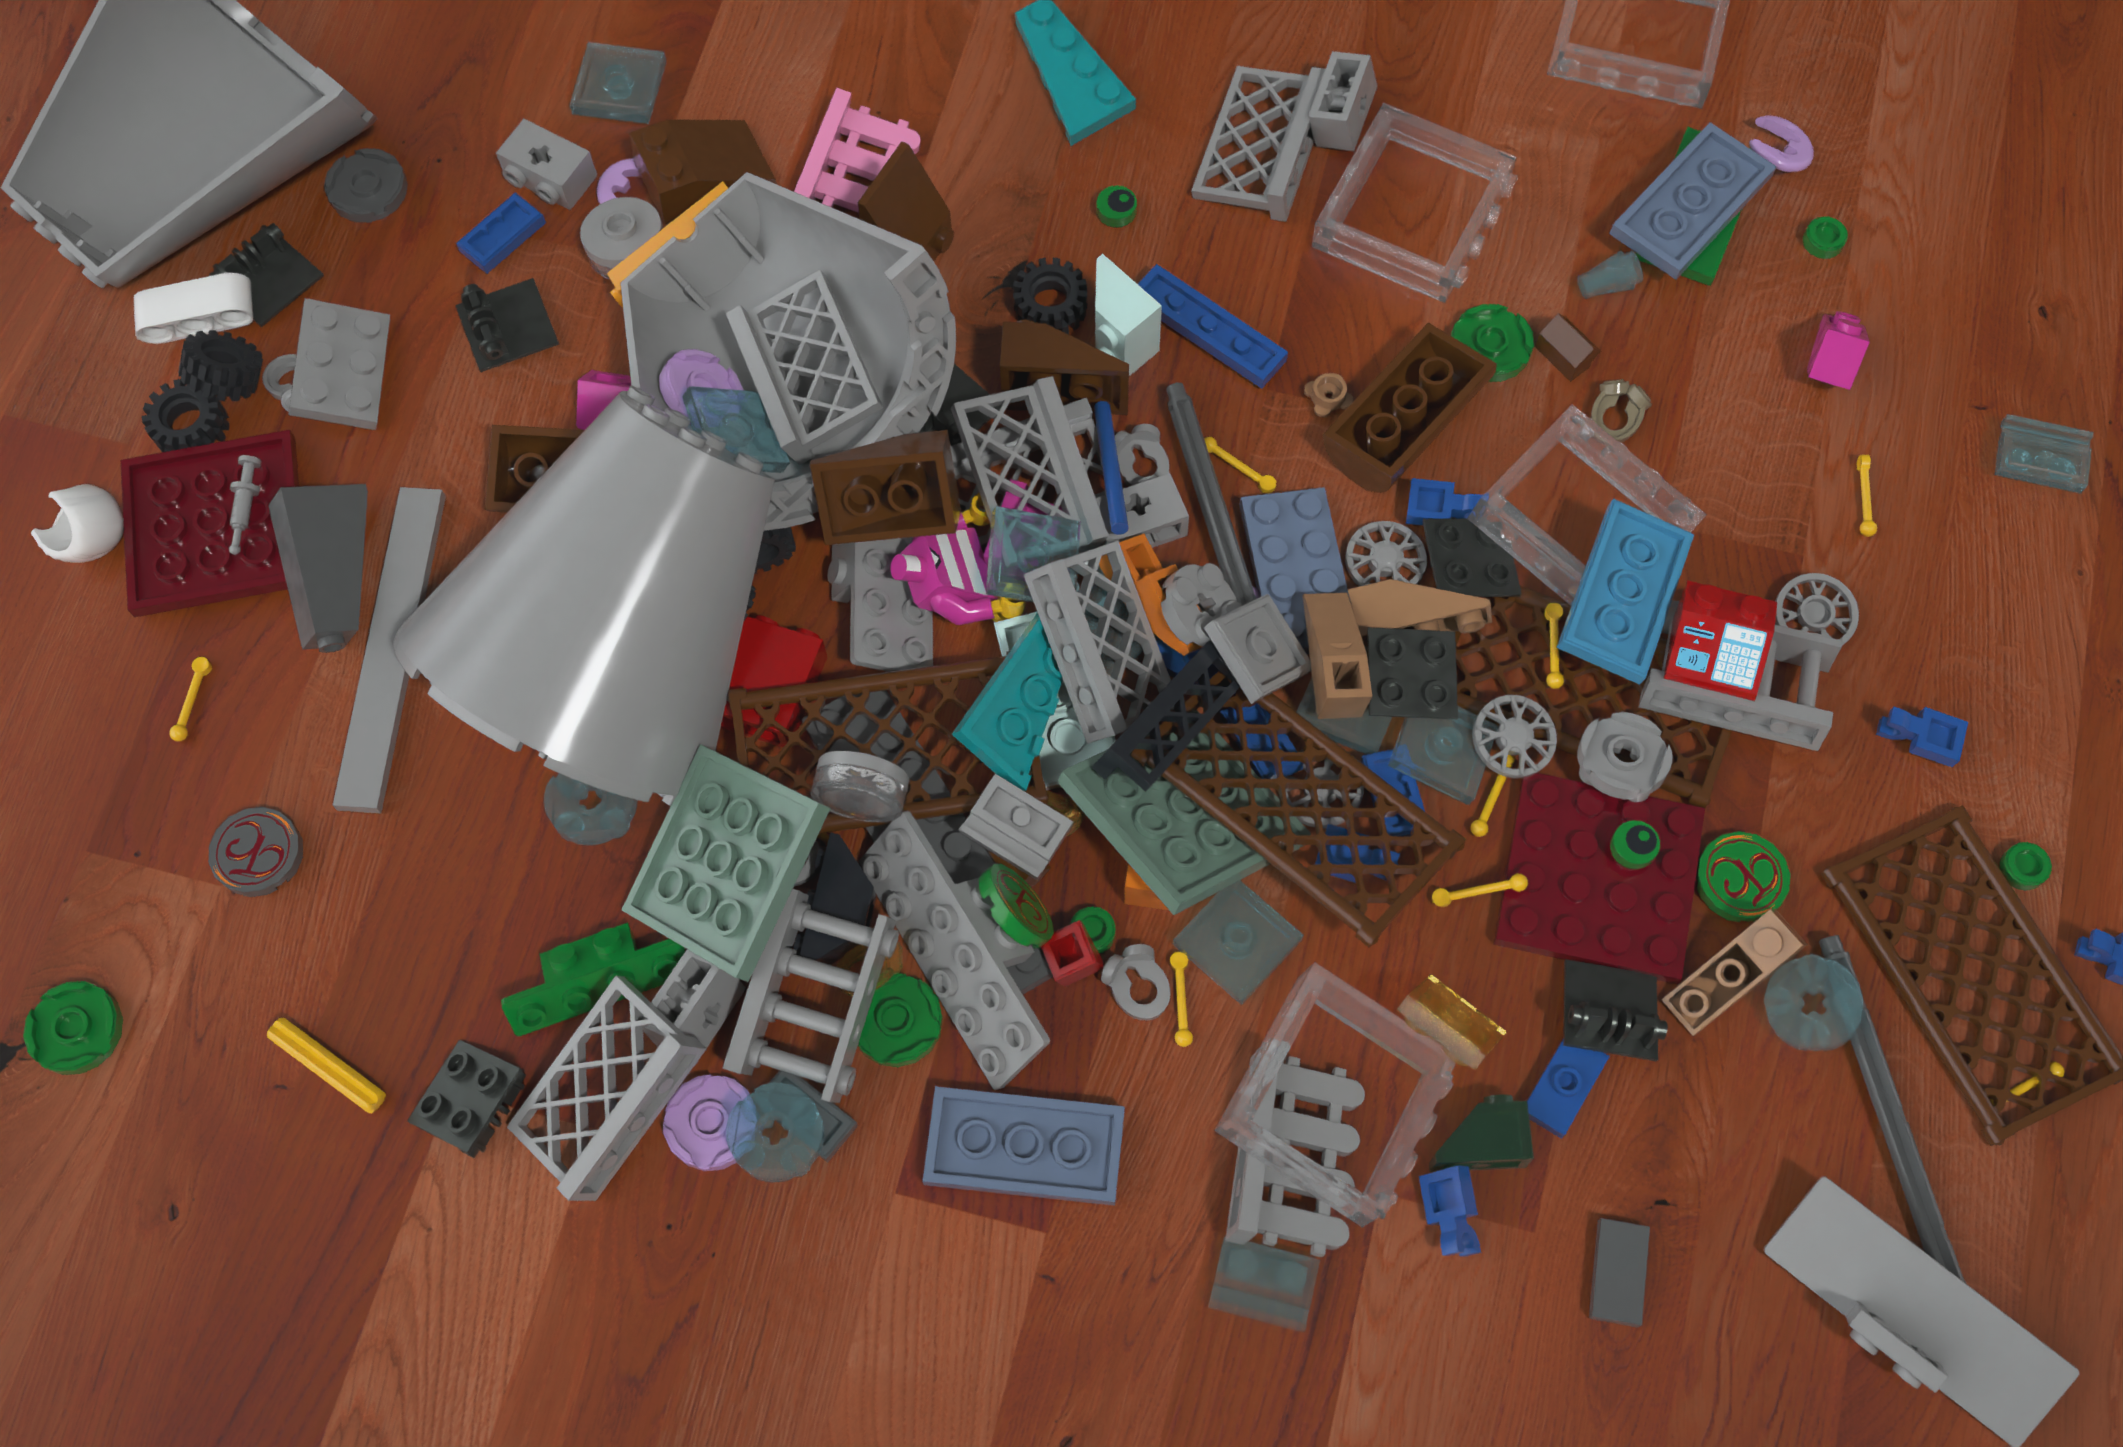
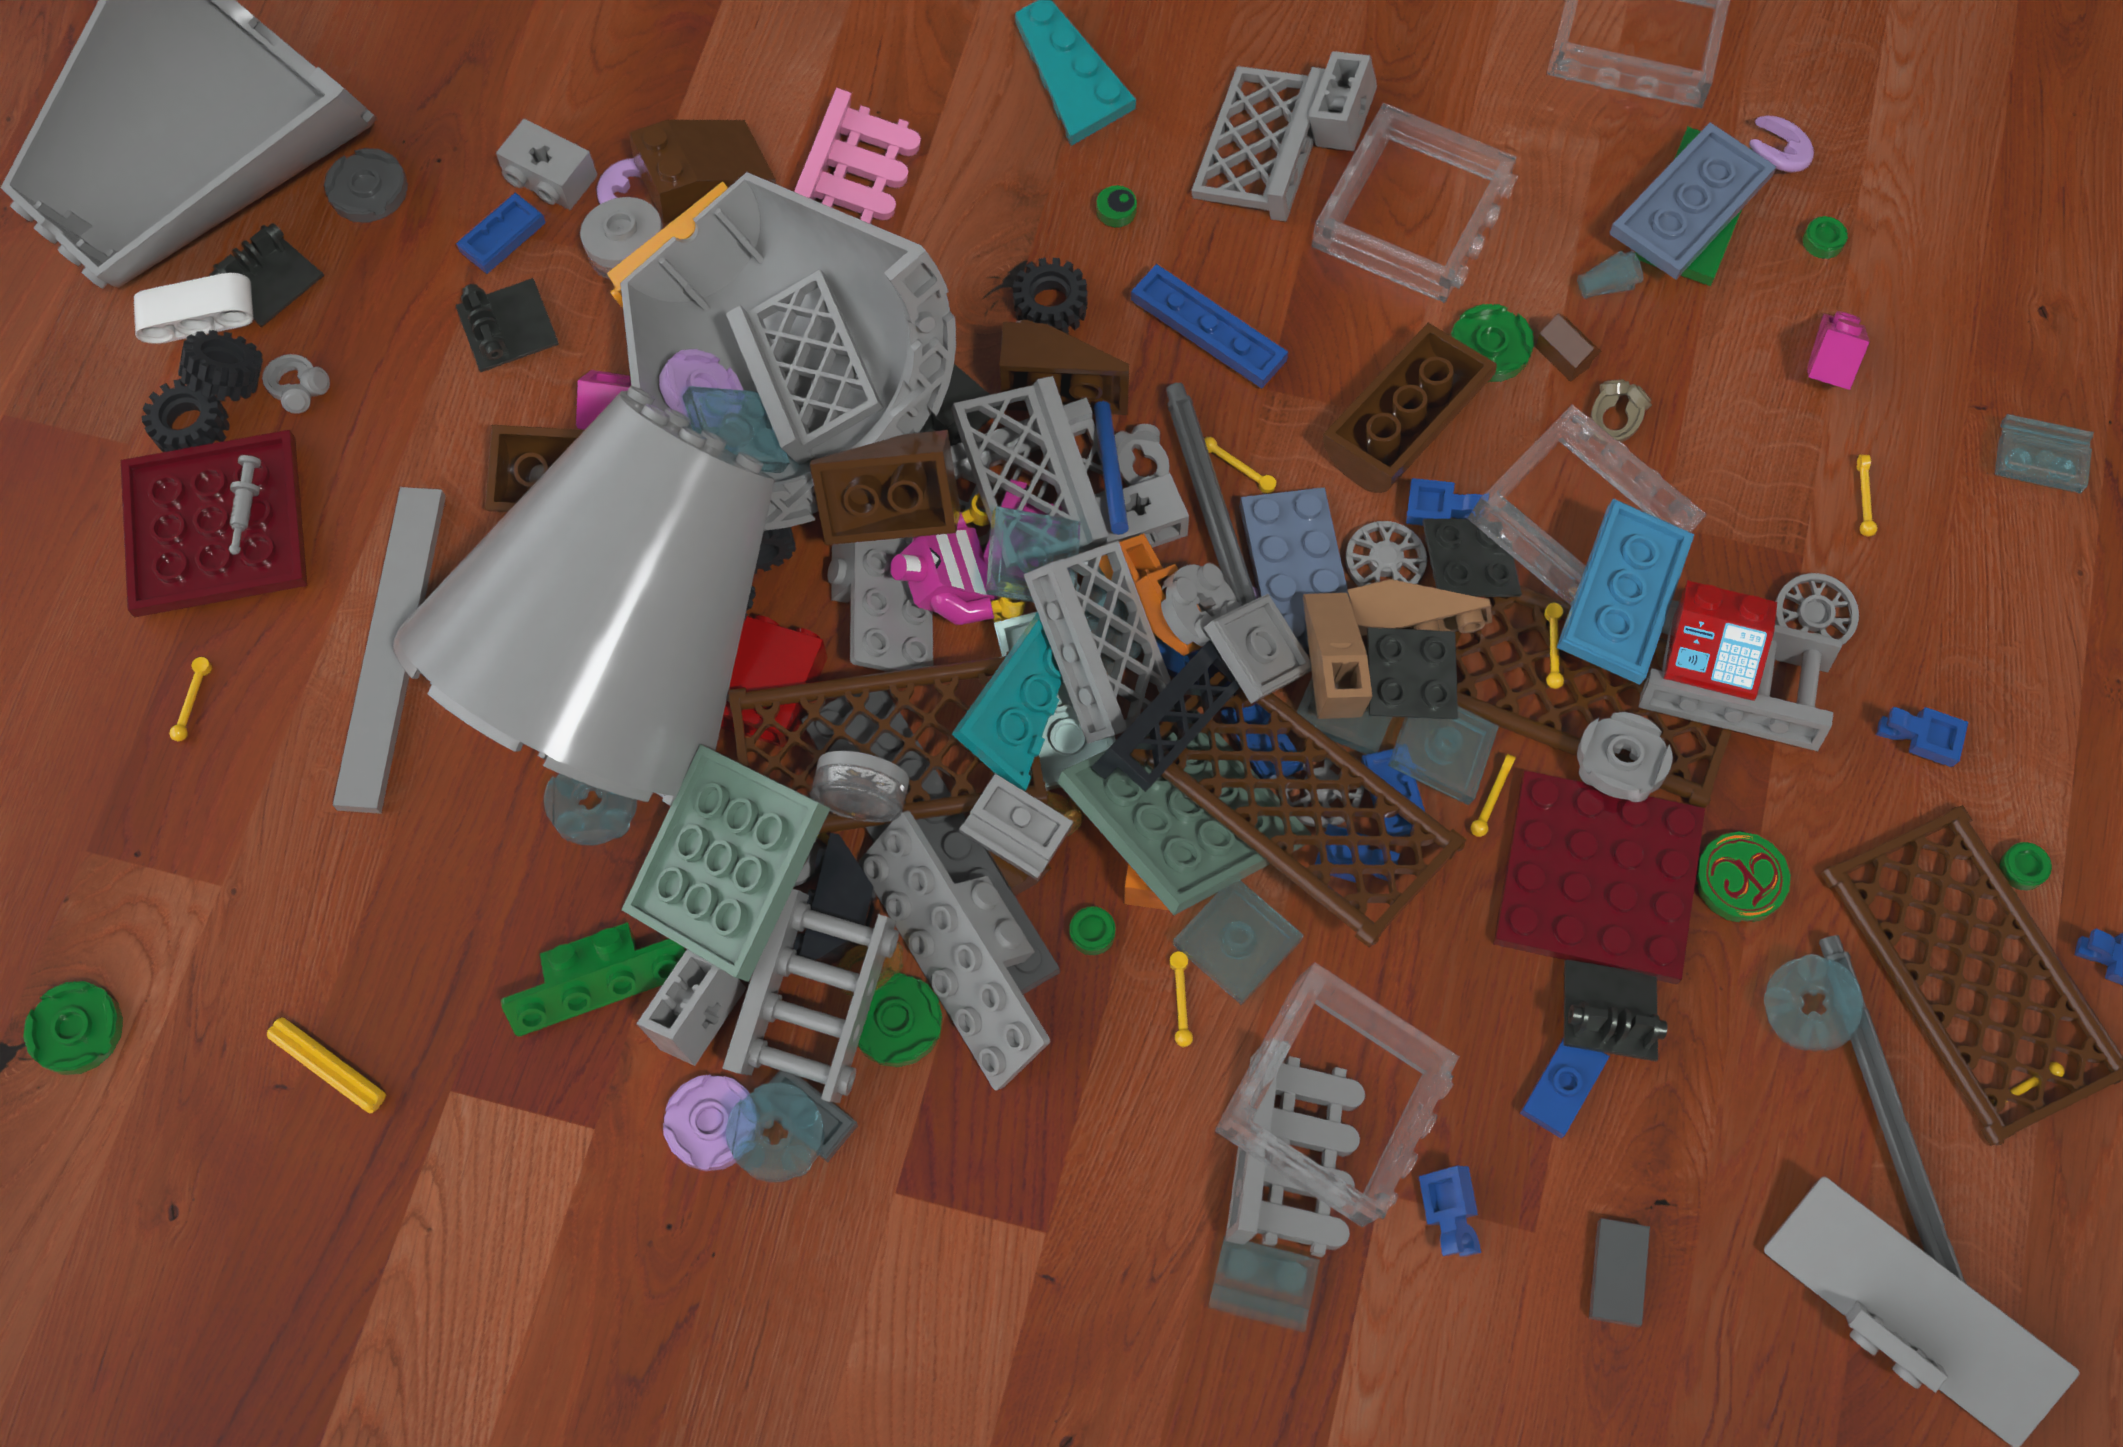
white piece [31,484,124,563] -> none
dark grey tile [208,807,303,897] -> none
dark grey slope [268,484,368,653] -> none
light grey plate [288,298,390,430] -> none
pearl dark grey hinge [407,1040,526,1158] -> none
light grey fence [507,976,707,1201] -> none
clear light blue plate [569,42,667,124] -> none
reddish brown slope [857,141,954,261] -> none
sand blue plate [923,1086,1125,1206] -> none
green tile [978,864,1054,949] -> none
red slope [1041,920,1104,987] -> none
light aqua slope [1095,254,1162,376] -> none
light grey piece [1101,944,1170,1020] -> none
medium nougat plate [1304,373,1353,417] -> none
clear yellow plate [1397,974,1507,1070] -> none
clear green slope [1429,1094,1534,1172] -> none
yellow hinge [1432,874,1528,907] -> none
light grey wheel [1472,695,1557,778] -> none
green tile [1610,820,1660,869] -> none
medium nougat slope [1662,909,1808,1036] -> none

